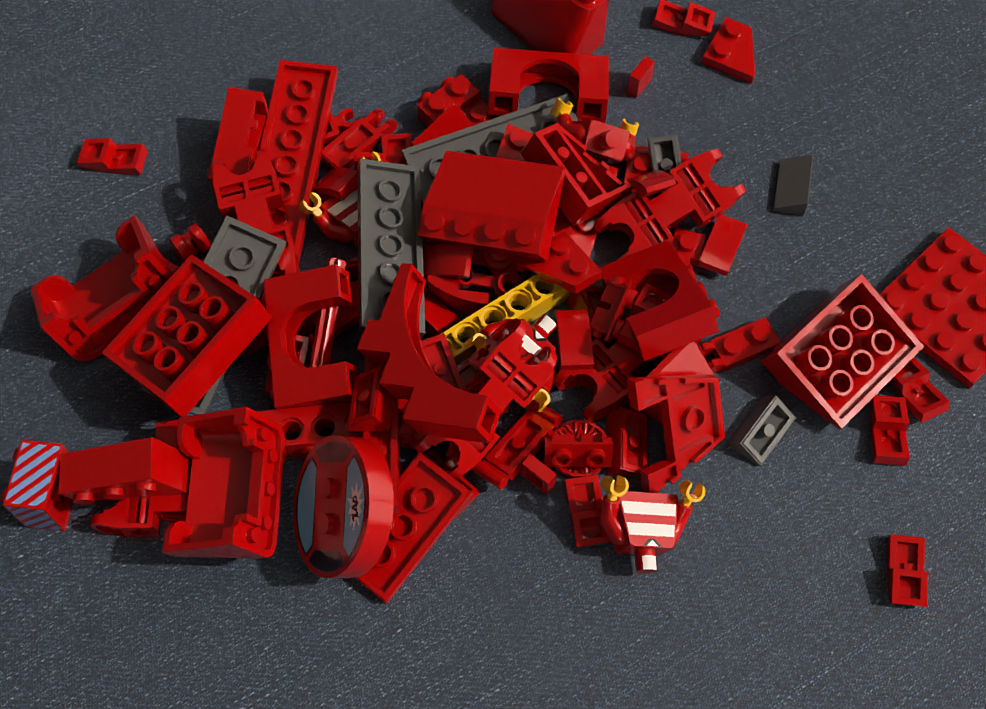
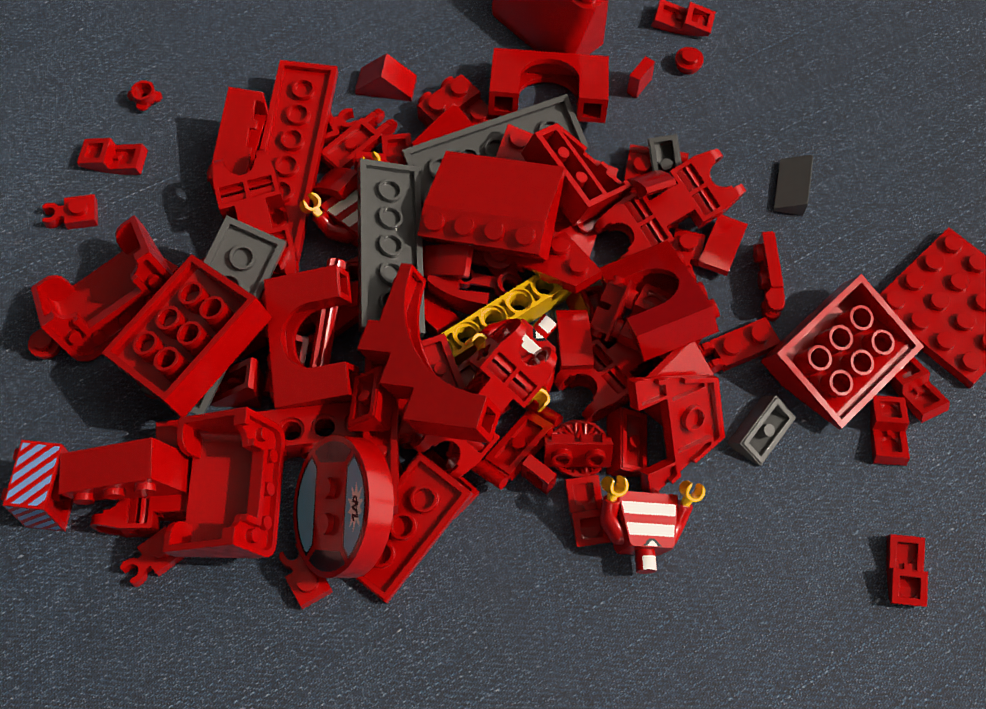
red wheel [168,223,211,263] -> none
red torso [551,97,639,166] -> none
red wing [702,17,755,84] -> none
none -> red plate [28,329,61,359]
none -> red plate [42,194,98,230]
none -> red plate [120,526,185,587]
none -> red plate [127,80,162,111]
none -> red slope [210,357,264,408]
none -> red plate [279,544,333,609]
none -> red slope [355,53,417,102]
none -> red plate [675,47,704,75]
none -> red hinge [753,231,786,322]

